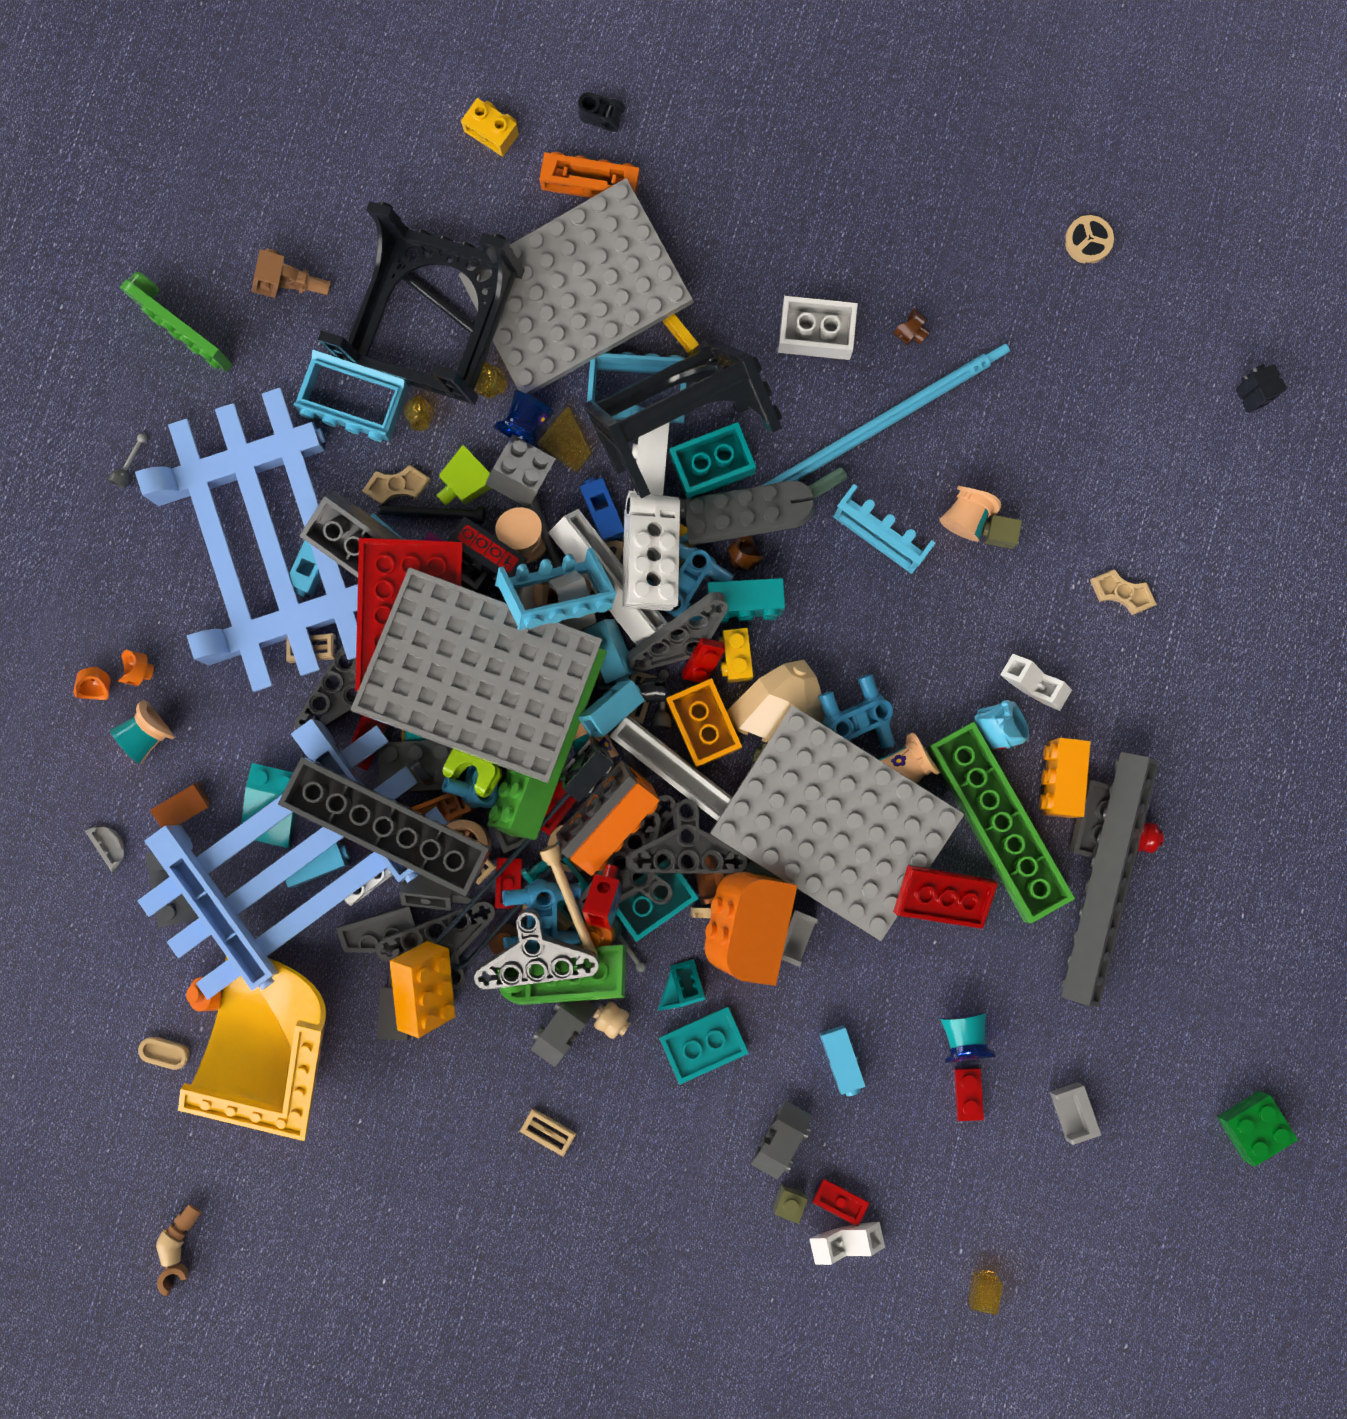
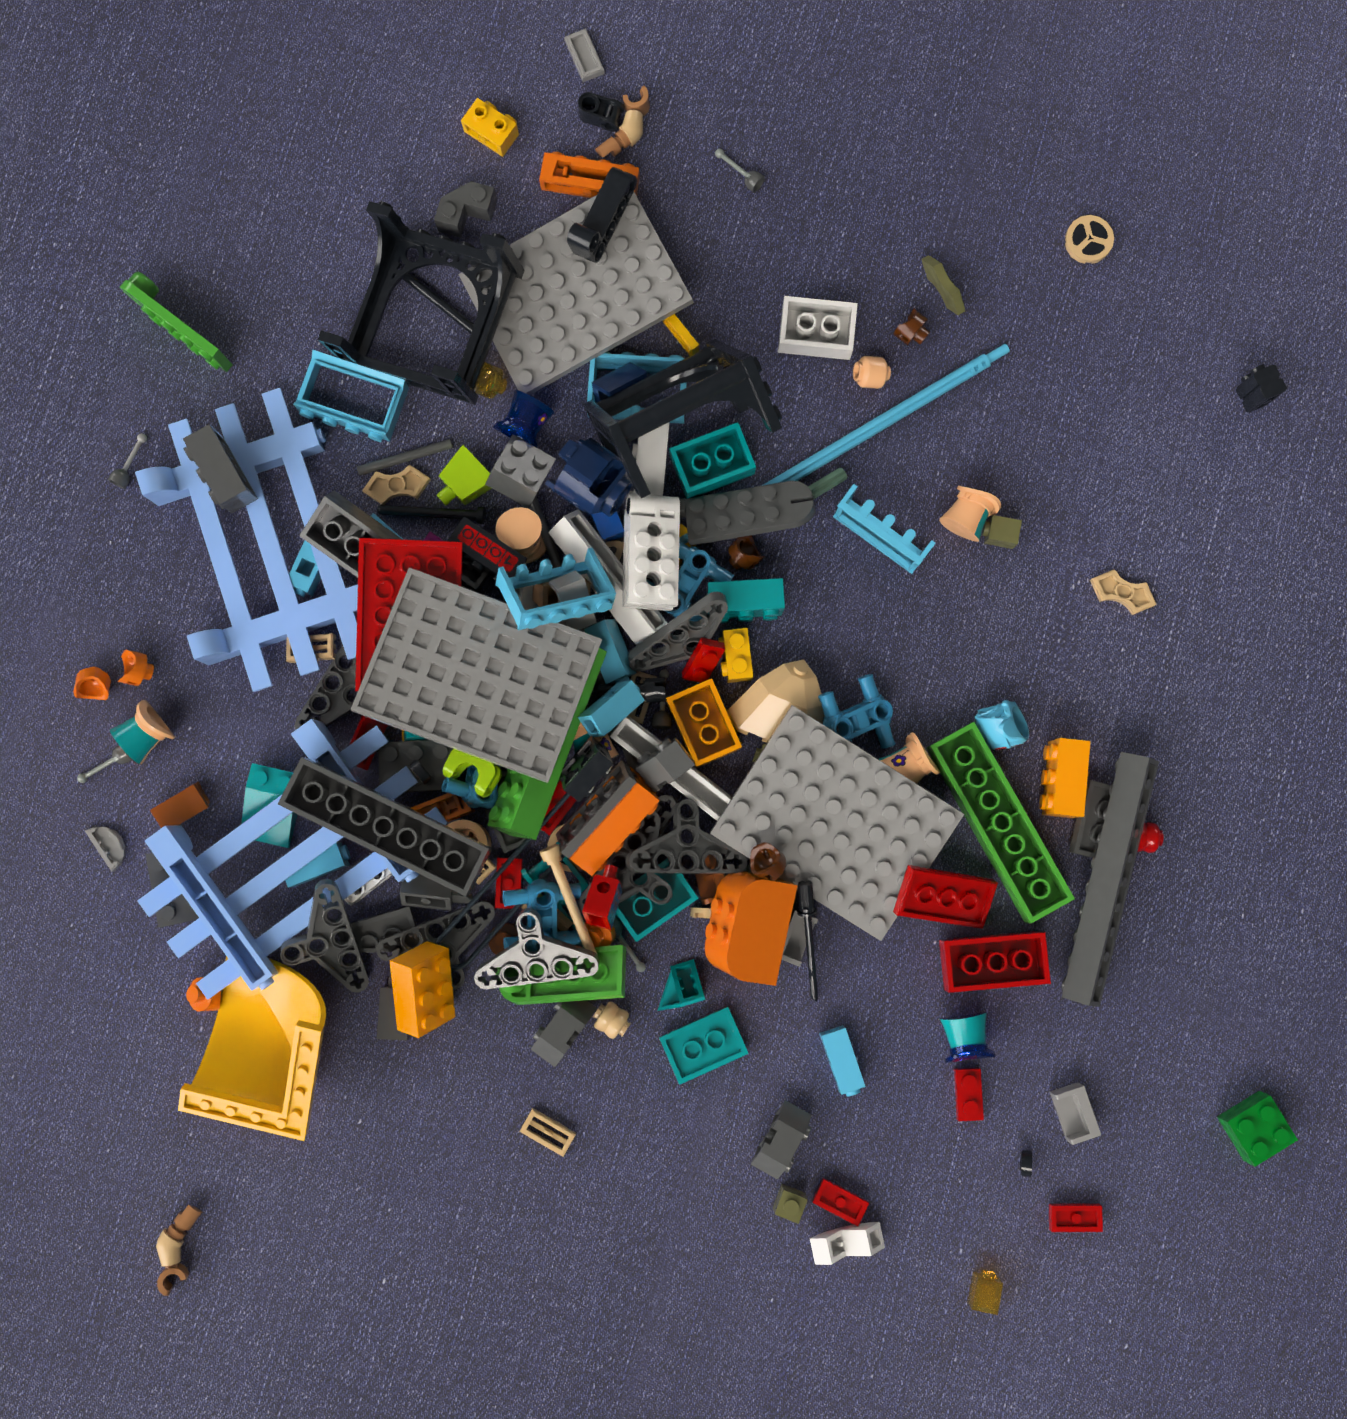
tan tile [138,1036,190,1070] -> none
medium nougat brick [251,249,330,298] -> none
clear yellow rock [404,396,434,431] -> none
clear yellow wing [538,406,592,474] -> none
white brick [1000,654,1072,711] -> none
none -> hinge [77,745,132,783]
none -> dark grey brick [183,424,258,513]
none -> dark grey beam [280,879,369,993]
none -> dark grey bar [357,439,453,476]
none -> dark grey brick [434,181,497,238]
none -> dark blue piece [545,438,633,517]
none -> light grey tile [564,28,605,83]
none -> black beam [567,167,637,263]
none -> dark blue panel [591,362,647,403]
none -> medium nougat piece [595,86,650,157]
none -> dark grey brick [635,737,695,793]
none -> hinge [715,148,765,193]
none -> reddish brown piece [750,842,786,881]
none -> black piece [797,881,818,1002]
none -> light nougat head [853,356,891,389]
none -> olive tile [921,255,965,315]
none -> red brick [939,931,1051,993]
none -> black tile [1020,1150,1032,1177]
none -> red plate [1049,1203,1103,1232]

